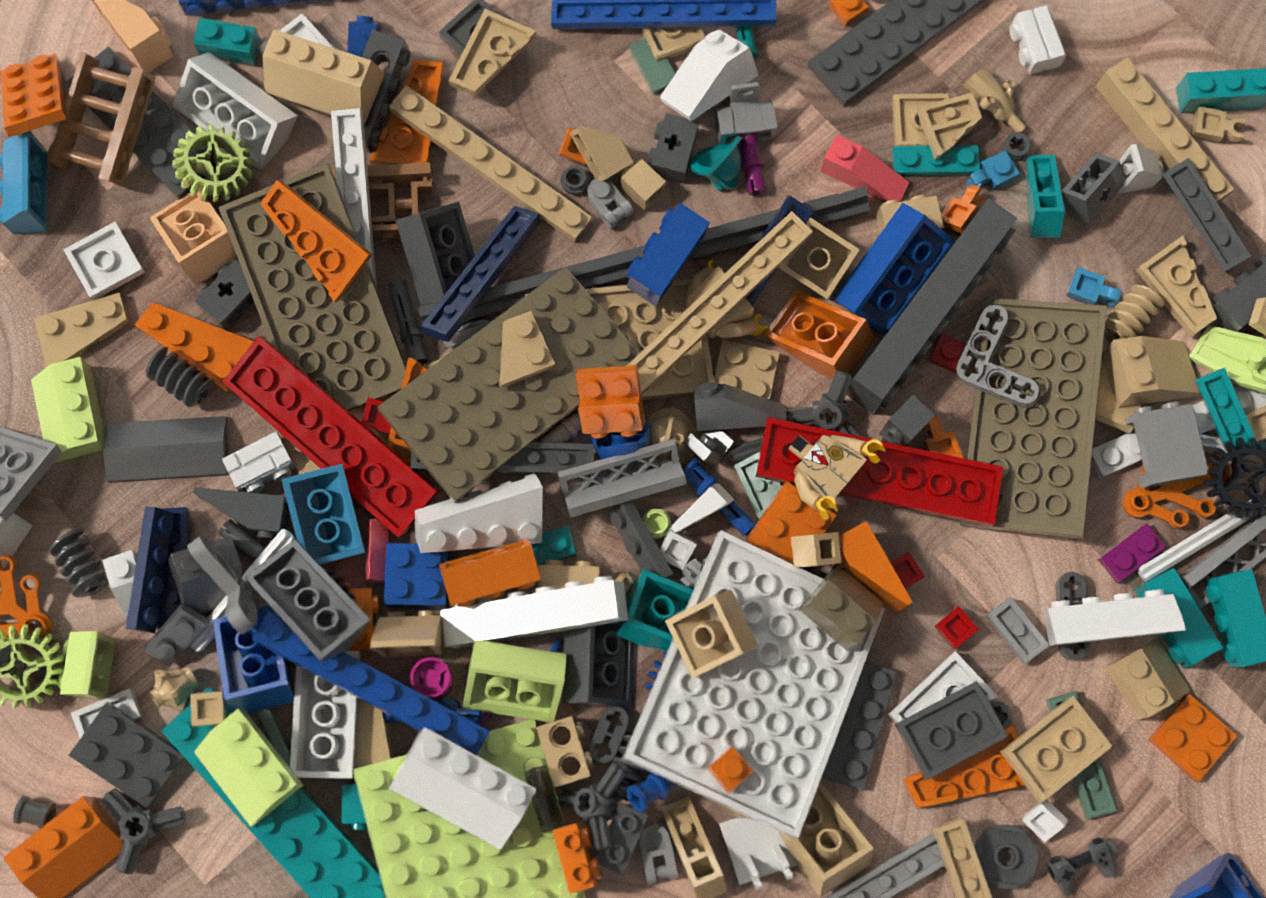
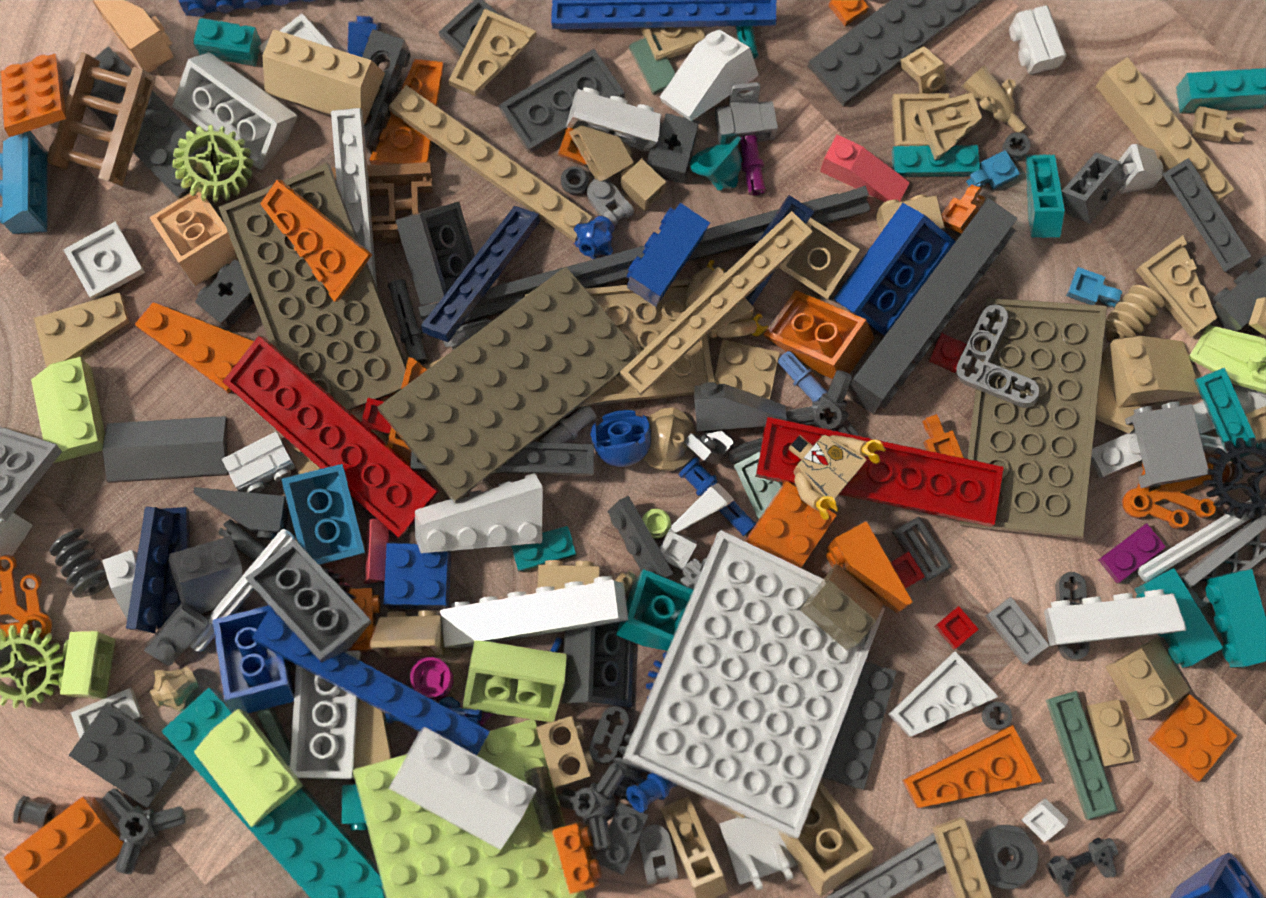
dark grey piece [146,347,215,407] -> none
light grey beam [187,535,259,634] -> none
tan plate [191,691,226,727] -> none
orange brick [439,539,541,607] -> none
tan wing [499,311,555,388] -> none
light grey fence [558,439,686,518] -> none
orange plate [575,365,645,439] -> none
tan slope [665,590,759,678] -> none
orange plate [707,746,753,793] -> none
tan brick [791,532,841,568] -> none
dark grey brick [879,395,935,446] -> none
dark grey plate [894,681,1008,780] -> none
tan plate [1000,696,1113,803] -> none
none -> dark grey plate [499,49,625,154]
none -> white slope [566,88,661,152]
none -> blue rock [573,216,614,259]
none -> medium blue axle [778,351,828,402]
none -> dark grey tile [892,516,952,583]
none -> tan bracket [901,46,946,94]
none -> tan plate [1086,699,1134,766]

